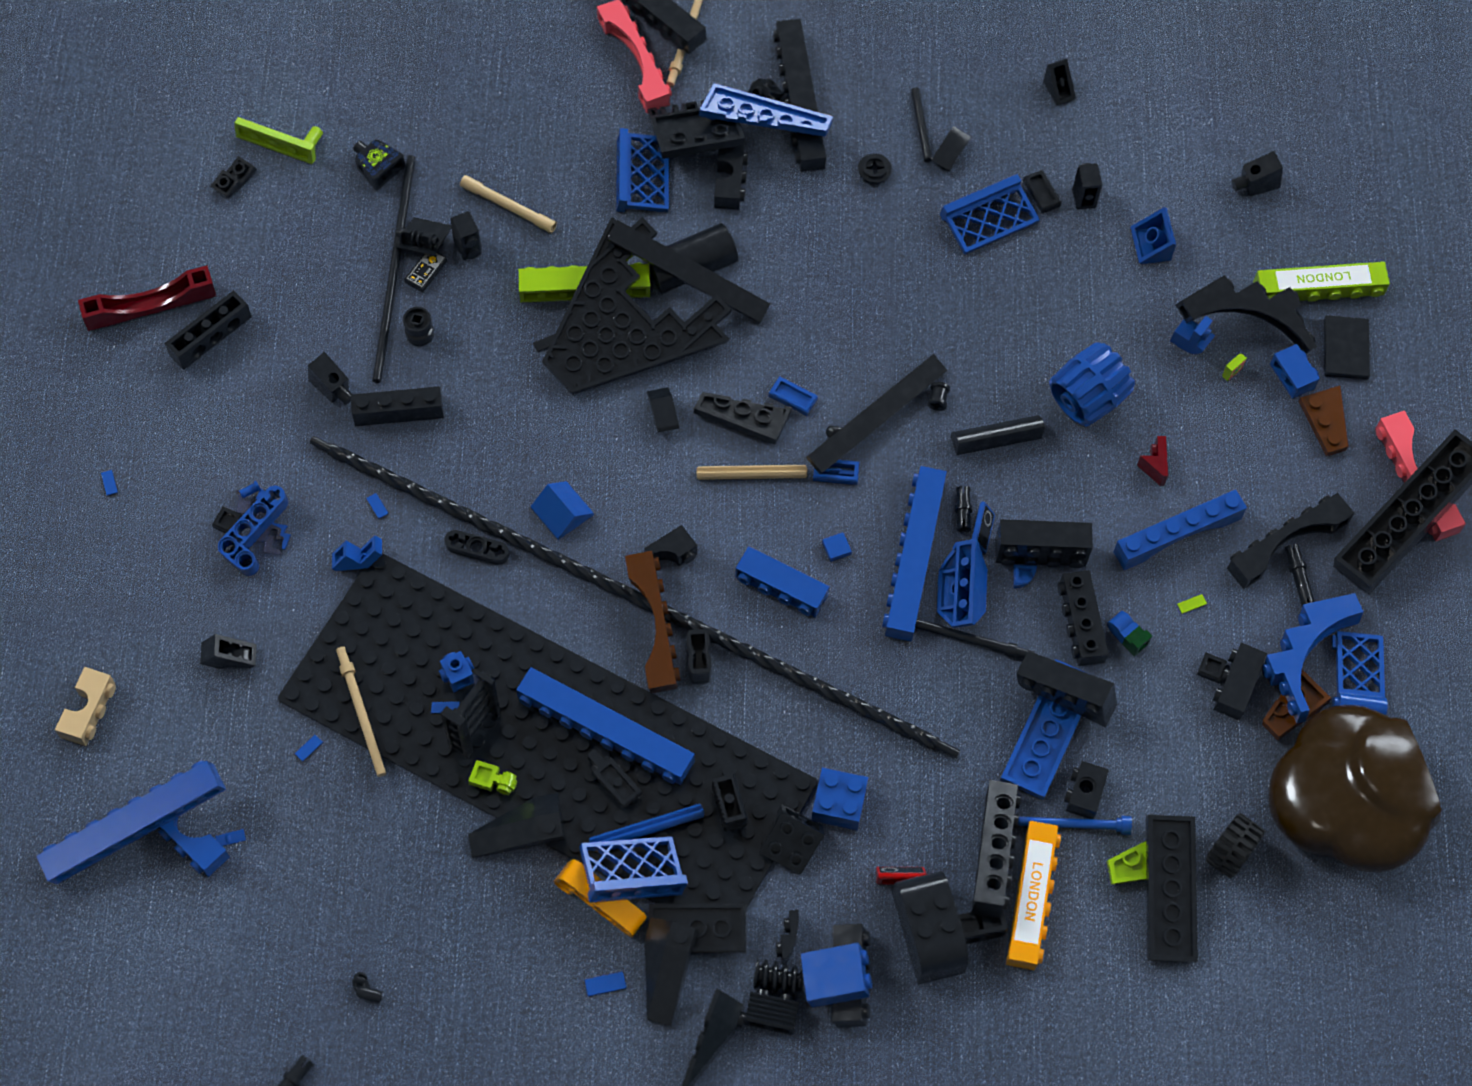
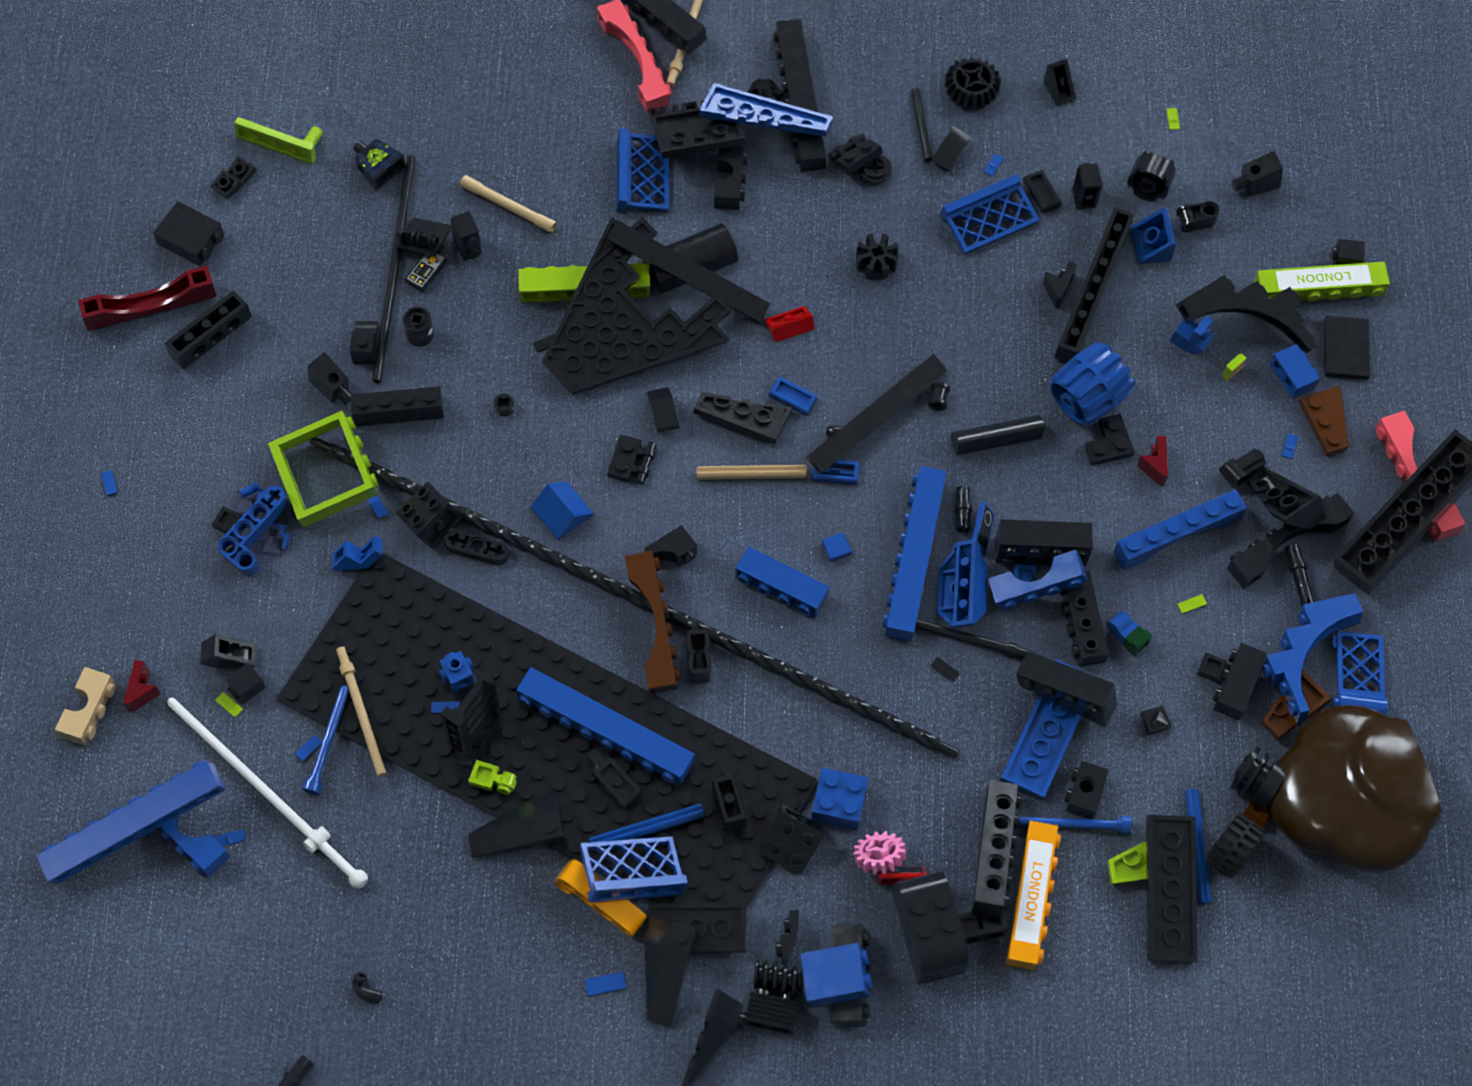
none -> dark red slope [123,660,160,712]
none -> black brick [153,201,224,266]
none -> white bar [167,698,368,888]
none -> lime piece [215,692,243,717]
none -> black brick [226,662,266,704]
none -> lime window [268,411,379,527]
none -> blue piece [301,685,349,795]
none -> black arch [350,321,379,364]
none -> black bracket [397,482,463,549]
none -> black bush [494,393,514,416]
none -> black plate [607,434,657,485]
none -> red slope [765,306,815,342]
none -> black plate [828,133,883,174]
none -> bright pink gear [854,831,906,875]
none -> black gear [856,233,899,281]
none -> black piece [931,657,960,682]
none -> black gear [944,56,1001,110]
none -> blue piece [983,153,1004,176]
none -> blue arch [988,550,1088,610]
none -> black slope [1043,261,1077,309]
none -> black brick [1054,207,1135,363]
none -> black plate [1084,414,1135,466]
none -> black brick [1127,151,1176,202]
none -> black tile [1140,705,1172,735]
none -> lime piece [1166,108,1180,130]
none -> black piece [1176,201,1220,233]
none -> blue axle [1185,789,1211,905]
none -> black piece [1219,448,1266,488]
none -> black wheel [1230,746,1285,809]
none -> reddish brown slope [1243,800,1271,828]
none -> black wedge [1246,466,1327,529]
none -> blue piece [1281,433,1299,459]
none -> black brick [1330,239,1365,265]

